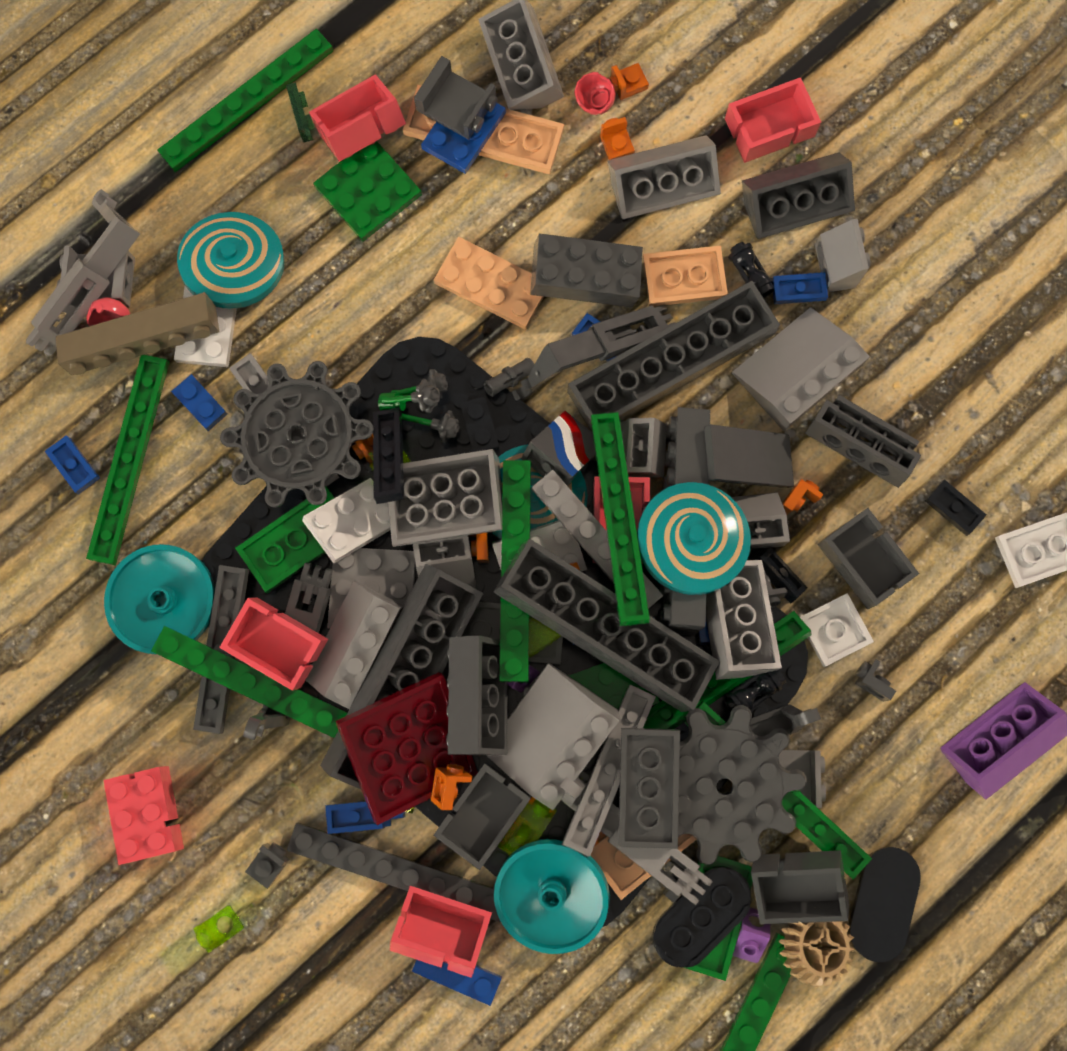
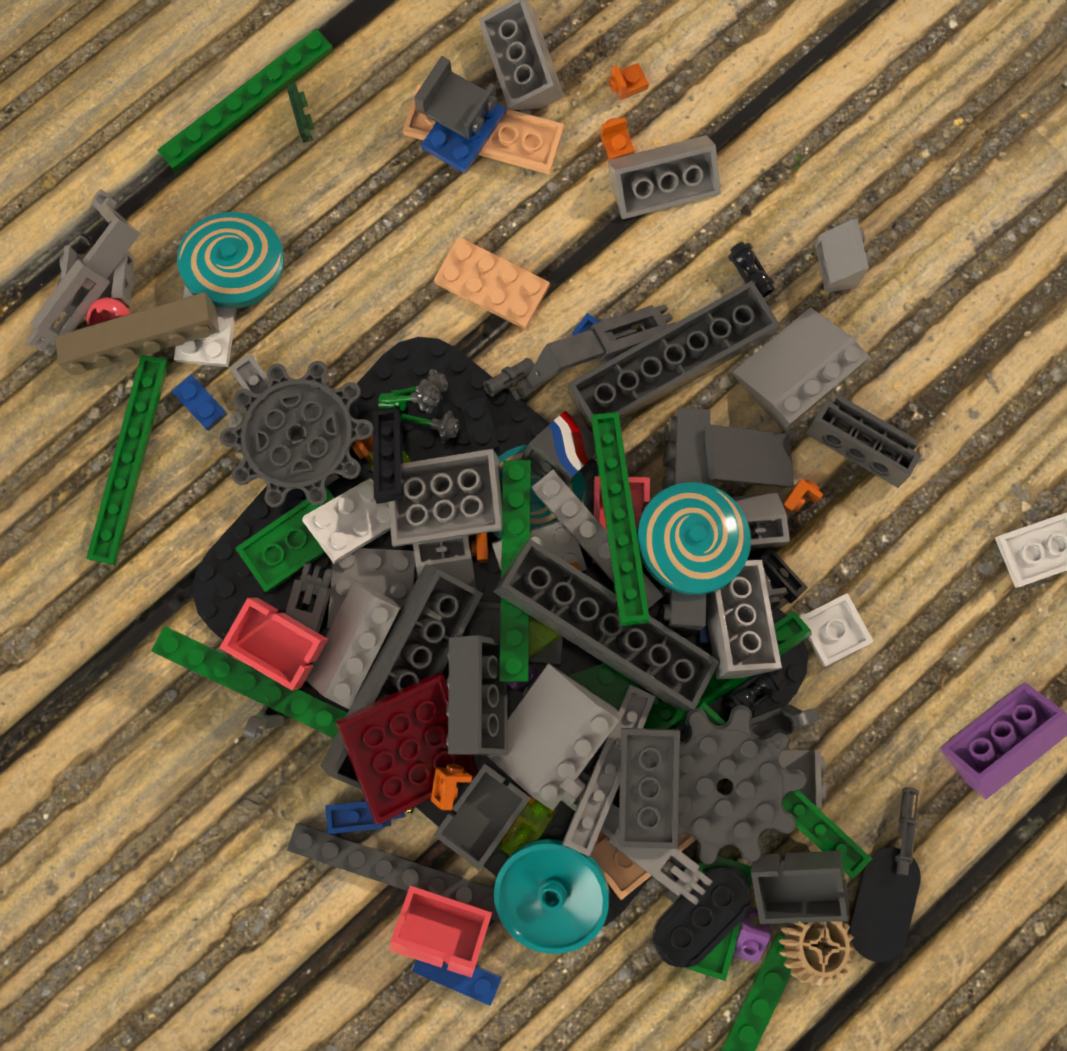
blue plate [45,435,100,494] -> none
coral piece [103,766,184,865] -> none
teal dish [104,544,215,655] -> none
dark grey plate [193,565,249,734] -> none
clear neon green bracket [193,905,244,953] -> none
dark grey bracket [245,842,290,889] -> none
coral piece [309,74,406,162] -> none
green plate [313,141,422,242] -> none
dark grey brick [530,233,643,307] -> none
coral hair [574,72,616,115] -> none
light grey slope [620,418,667,478] -> none
light nougat plate [643,246,728,307] -> none
coral piece [725,77,821,163] -> none
dark grey slope [742,152,855,239] -> none
blue plate [772,272,828,305] -> none
dark grey piece [818,508,920,610] -> none
dark grey bracket [855,659,896,702] -> none
black plate [925,479,987,536] -> none
none -> dark grey piece [895,787,919,876]

